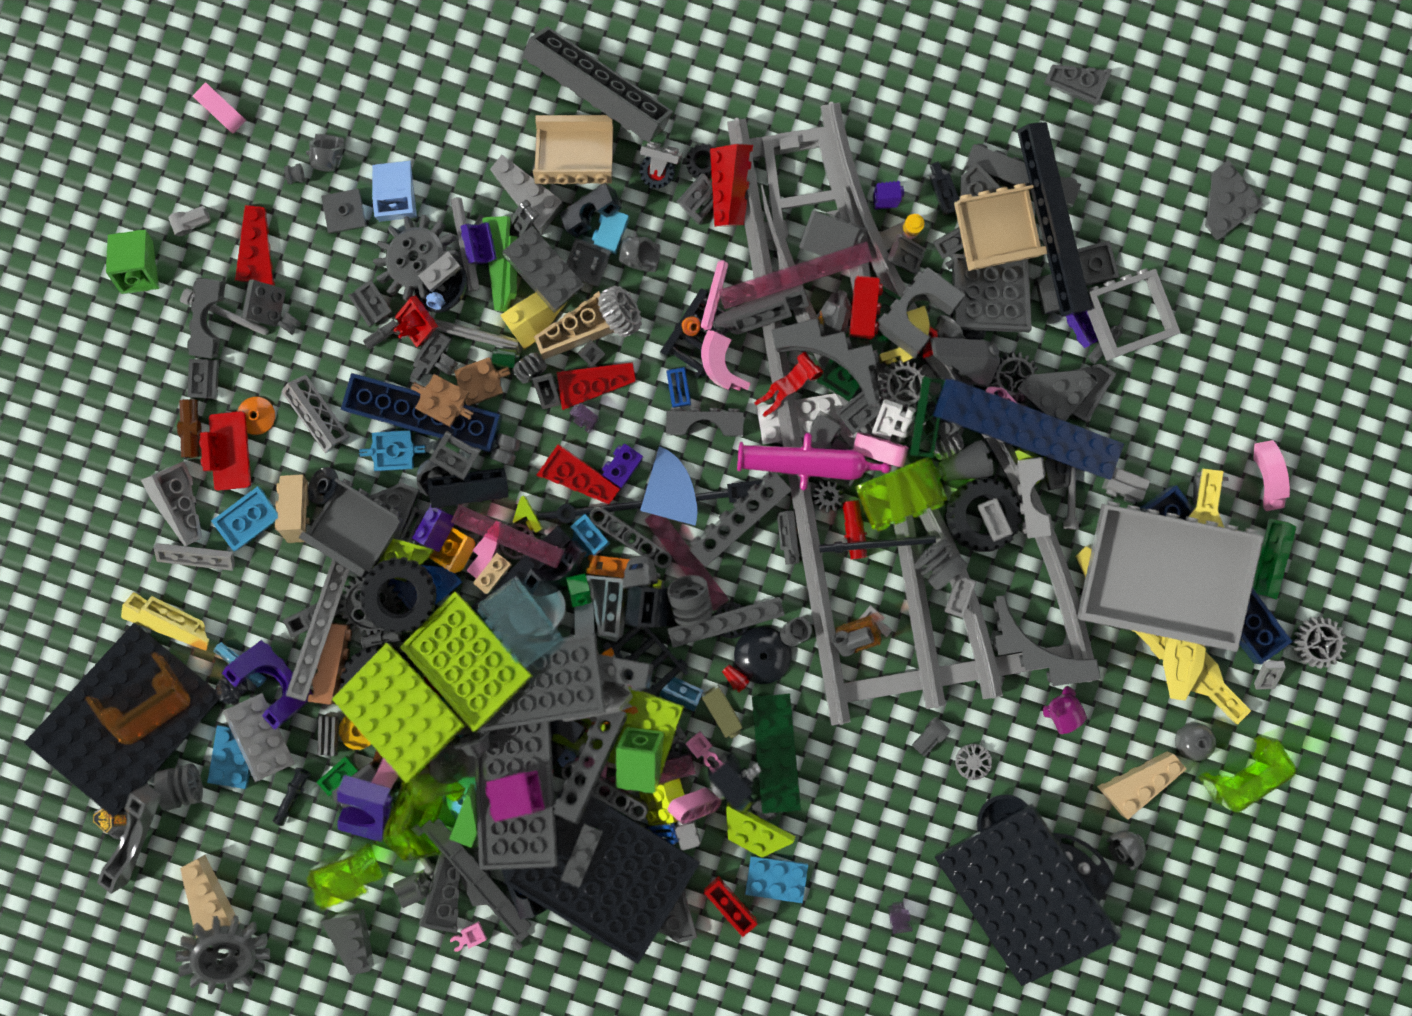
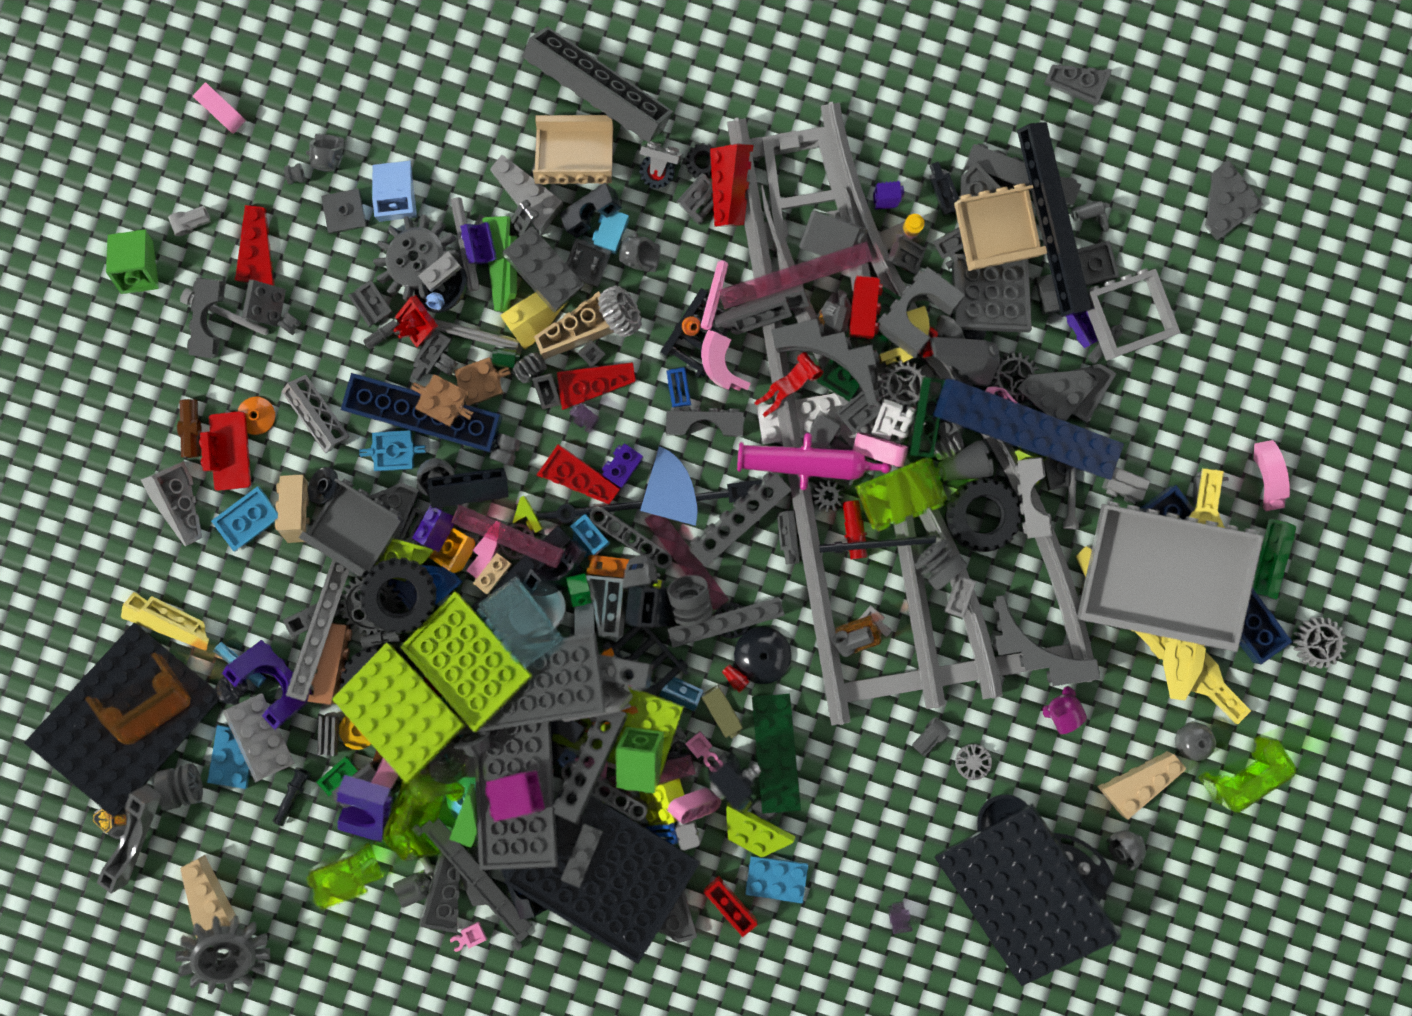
light grey plate [154,543,235,571] -> none
dark grey plate [187,359,219,399] -> none
dark grey wedge [321,908,374,975] -> none
dark grey plate [429,431,481,480] -> none
dark grey wheel [780,617,812,646] -> none
light grey plate [978,498,1013,542] -> none
light grey plate [1254,660,1286,690] -> none
none -> dark grey piece [1070,201,1110,233]

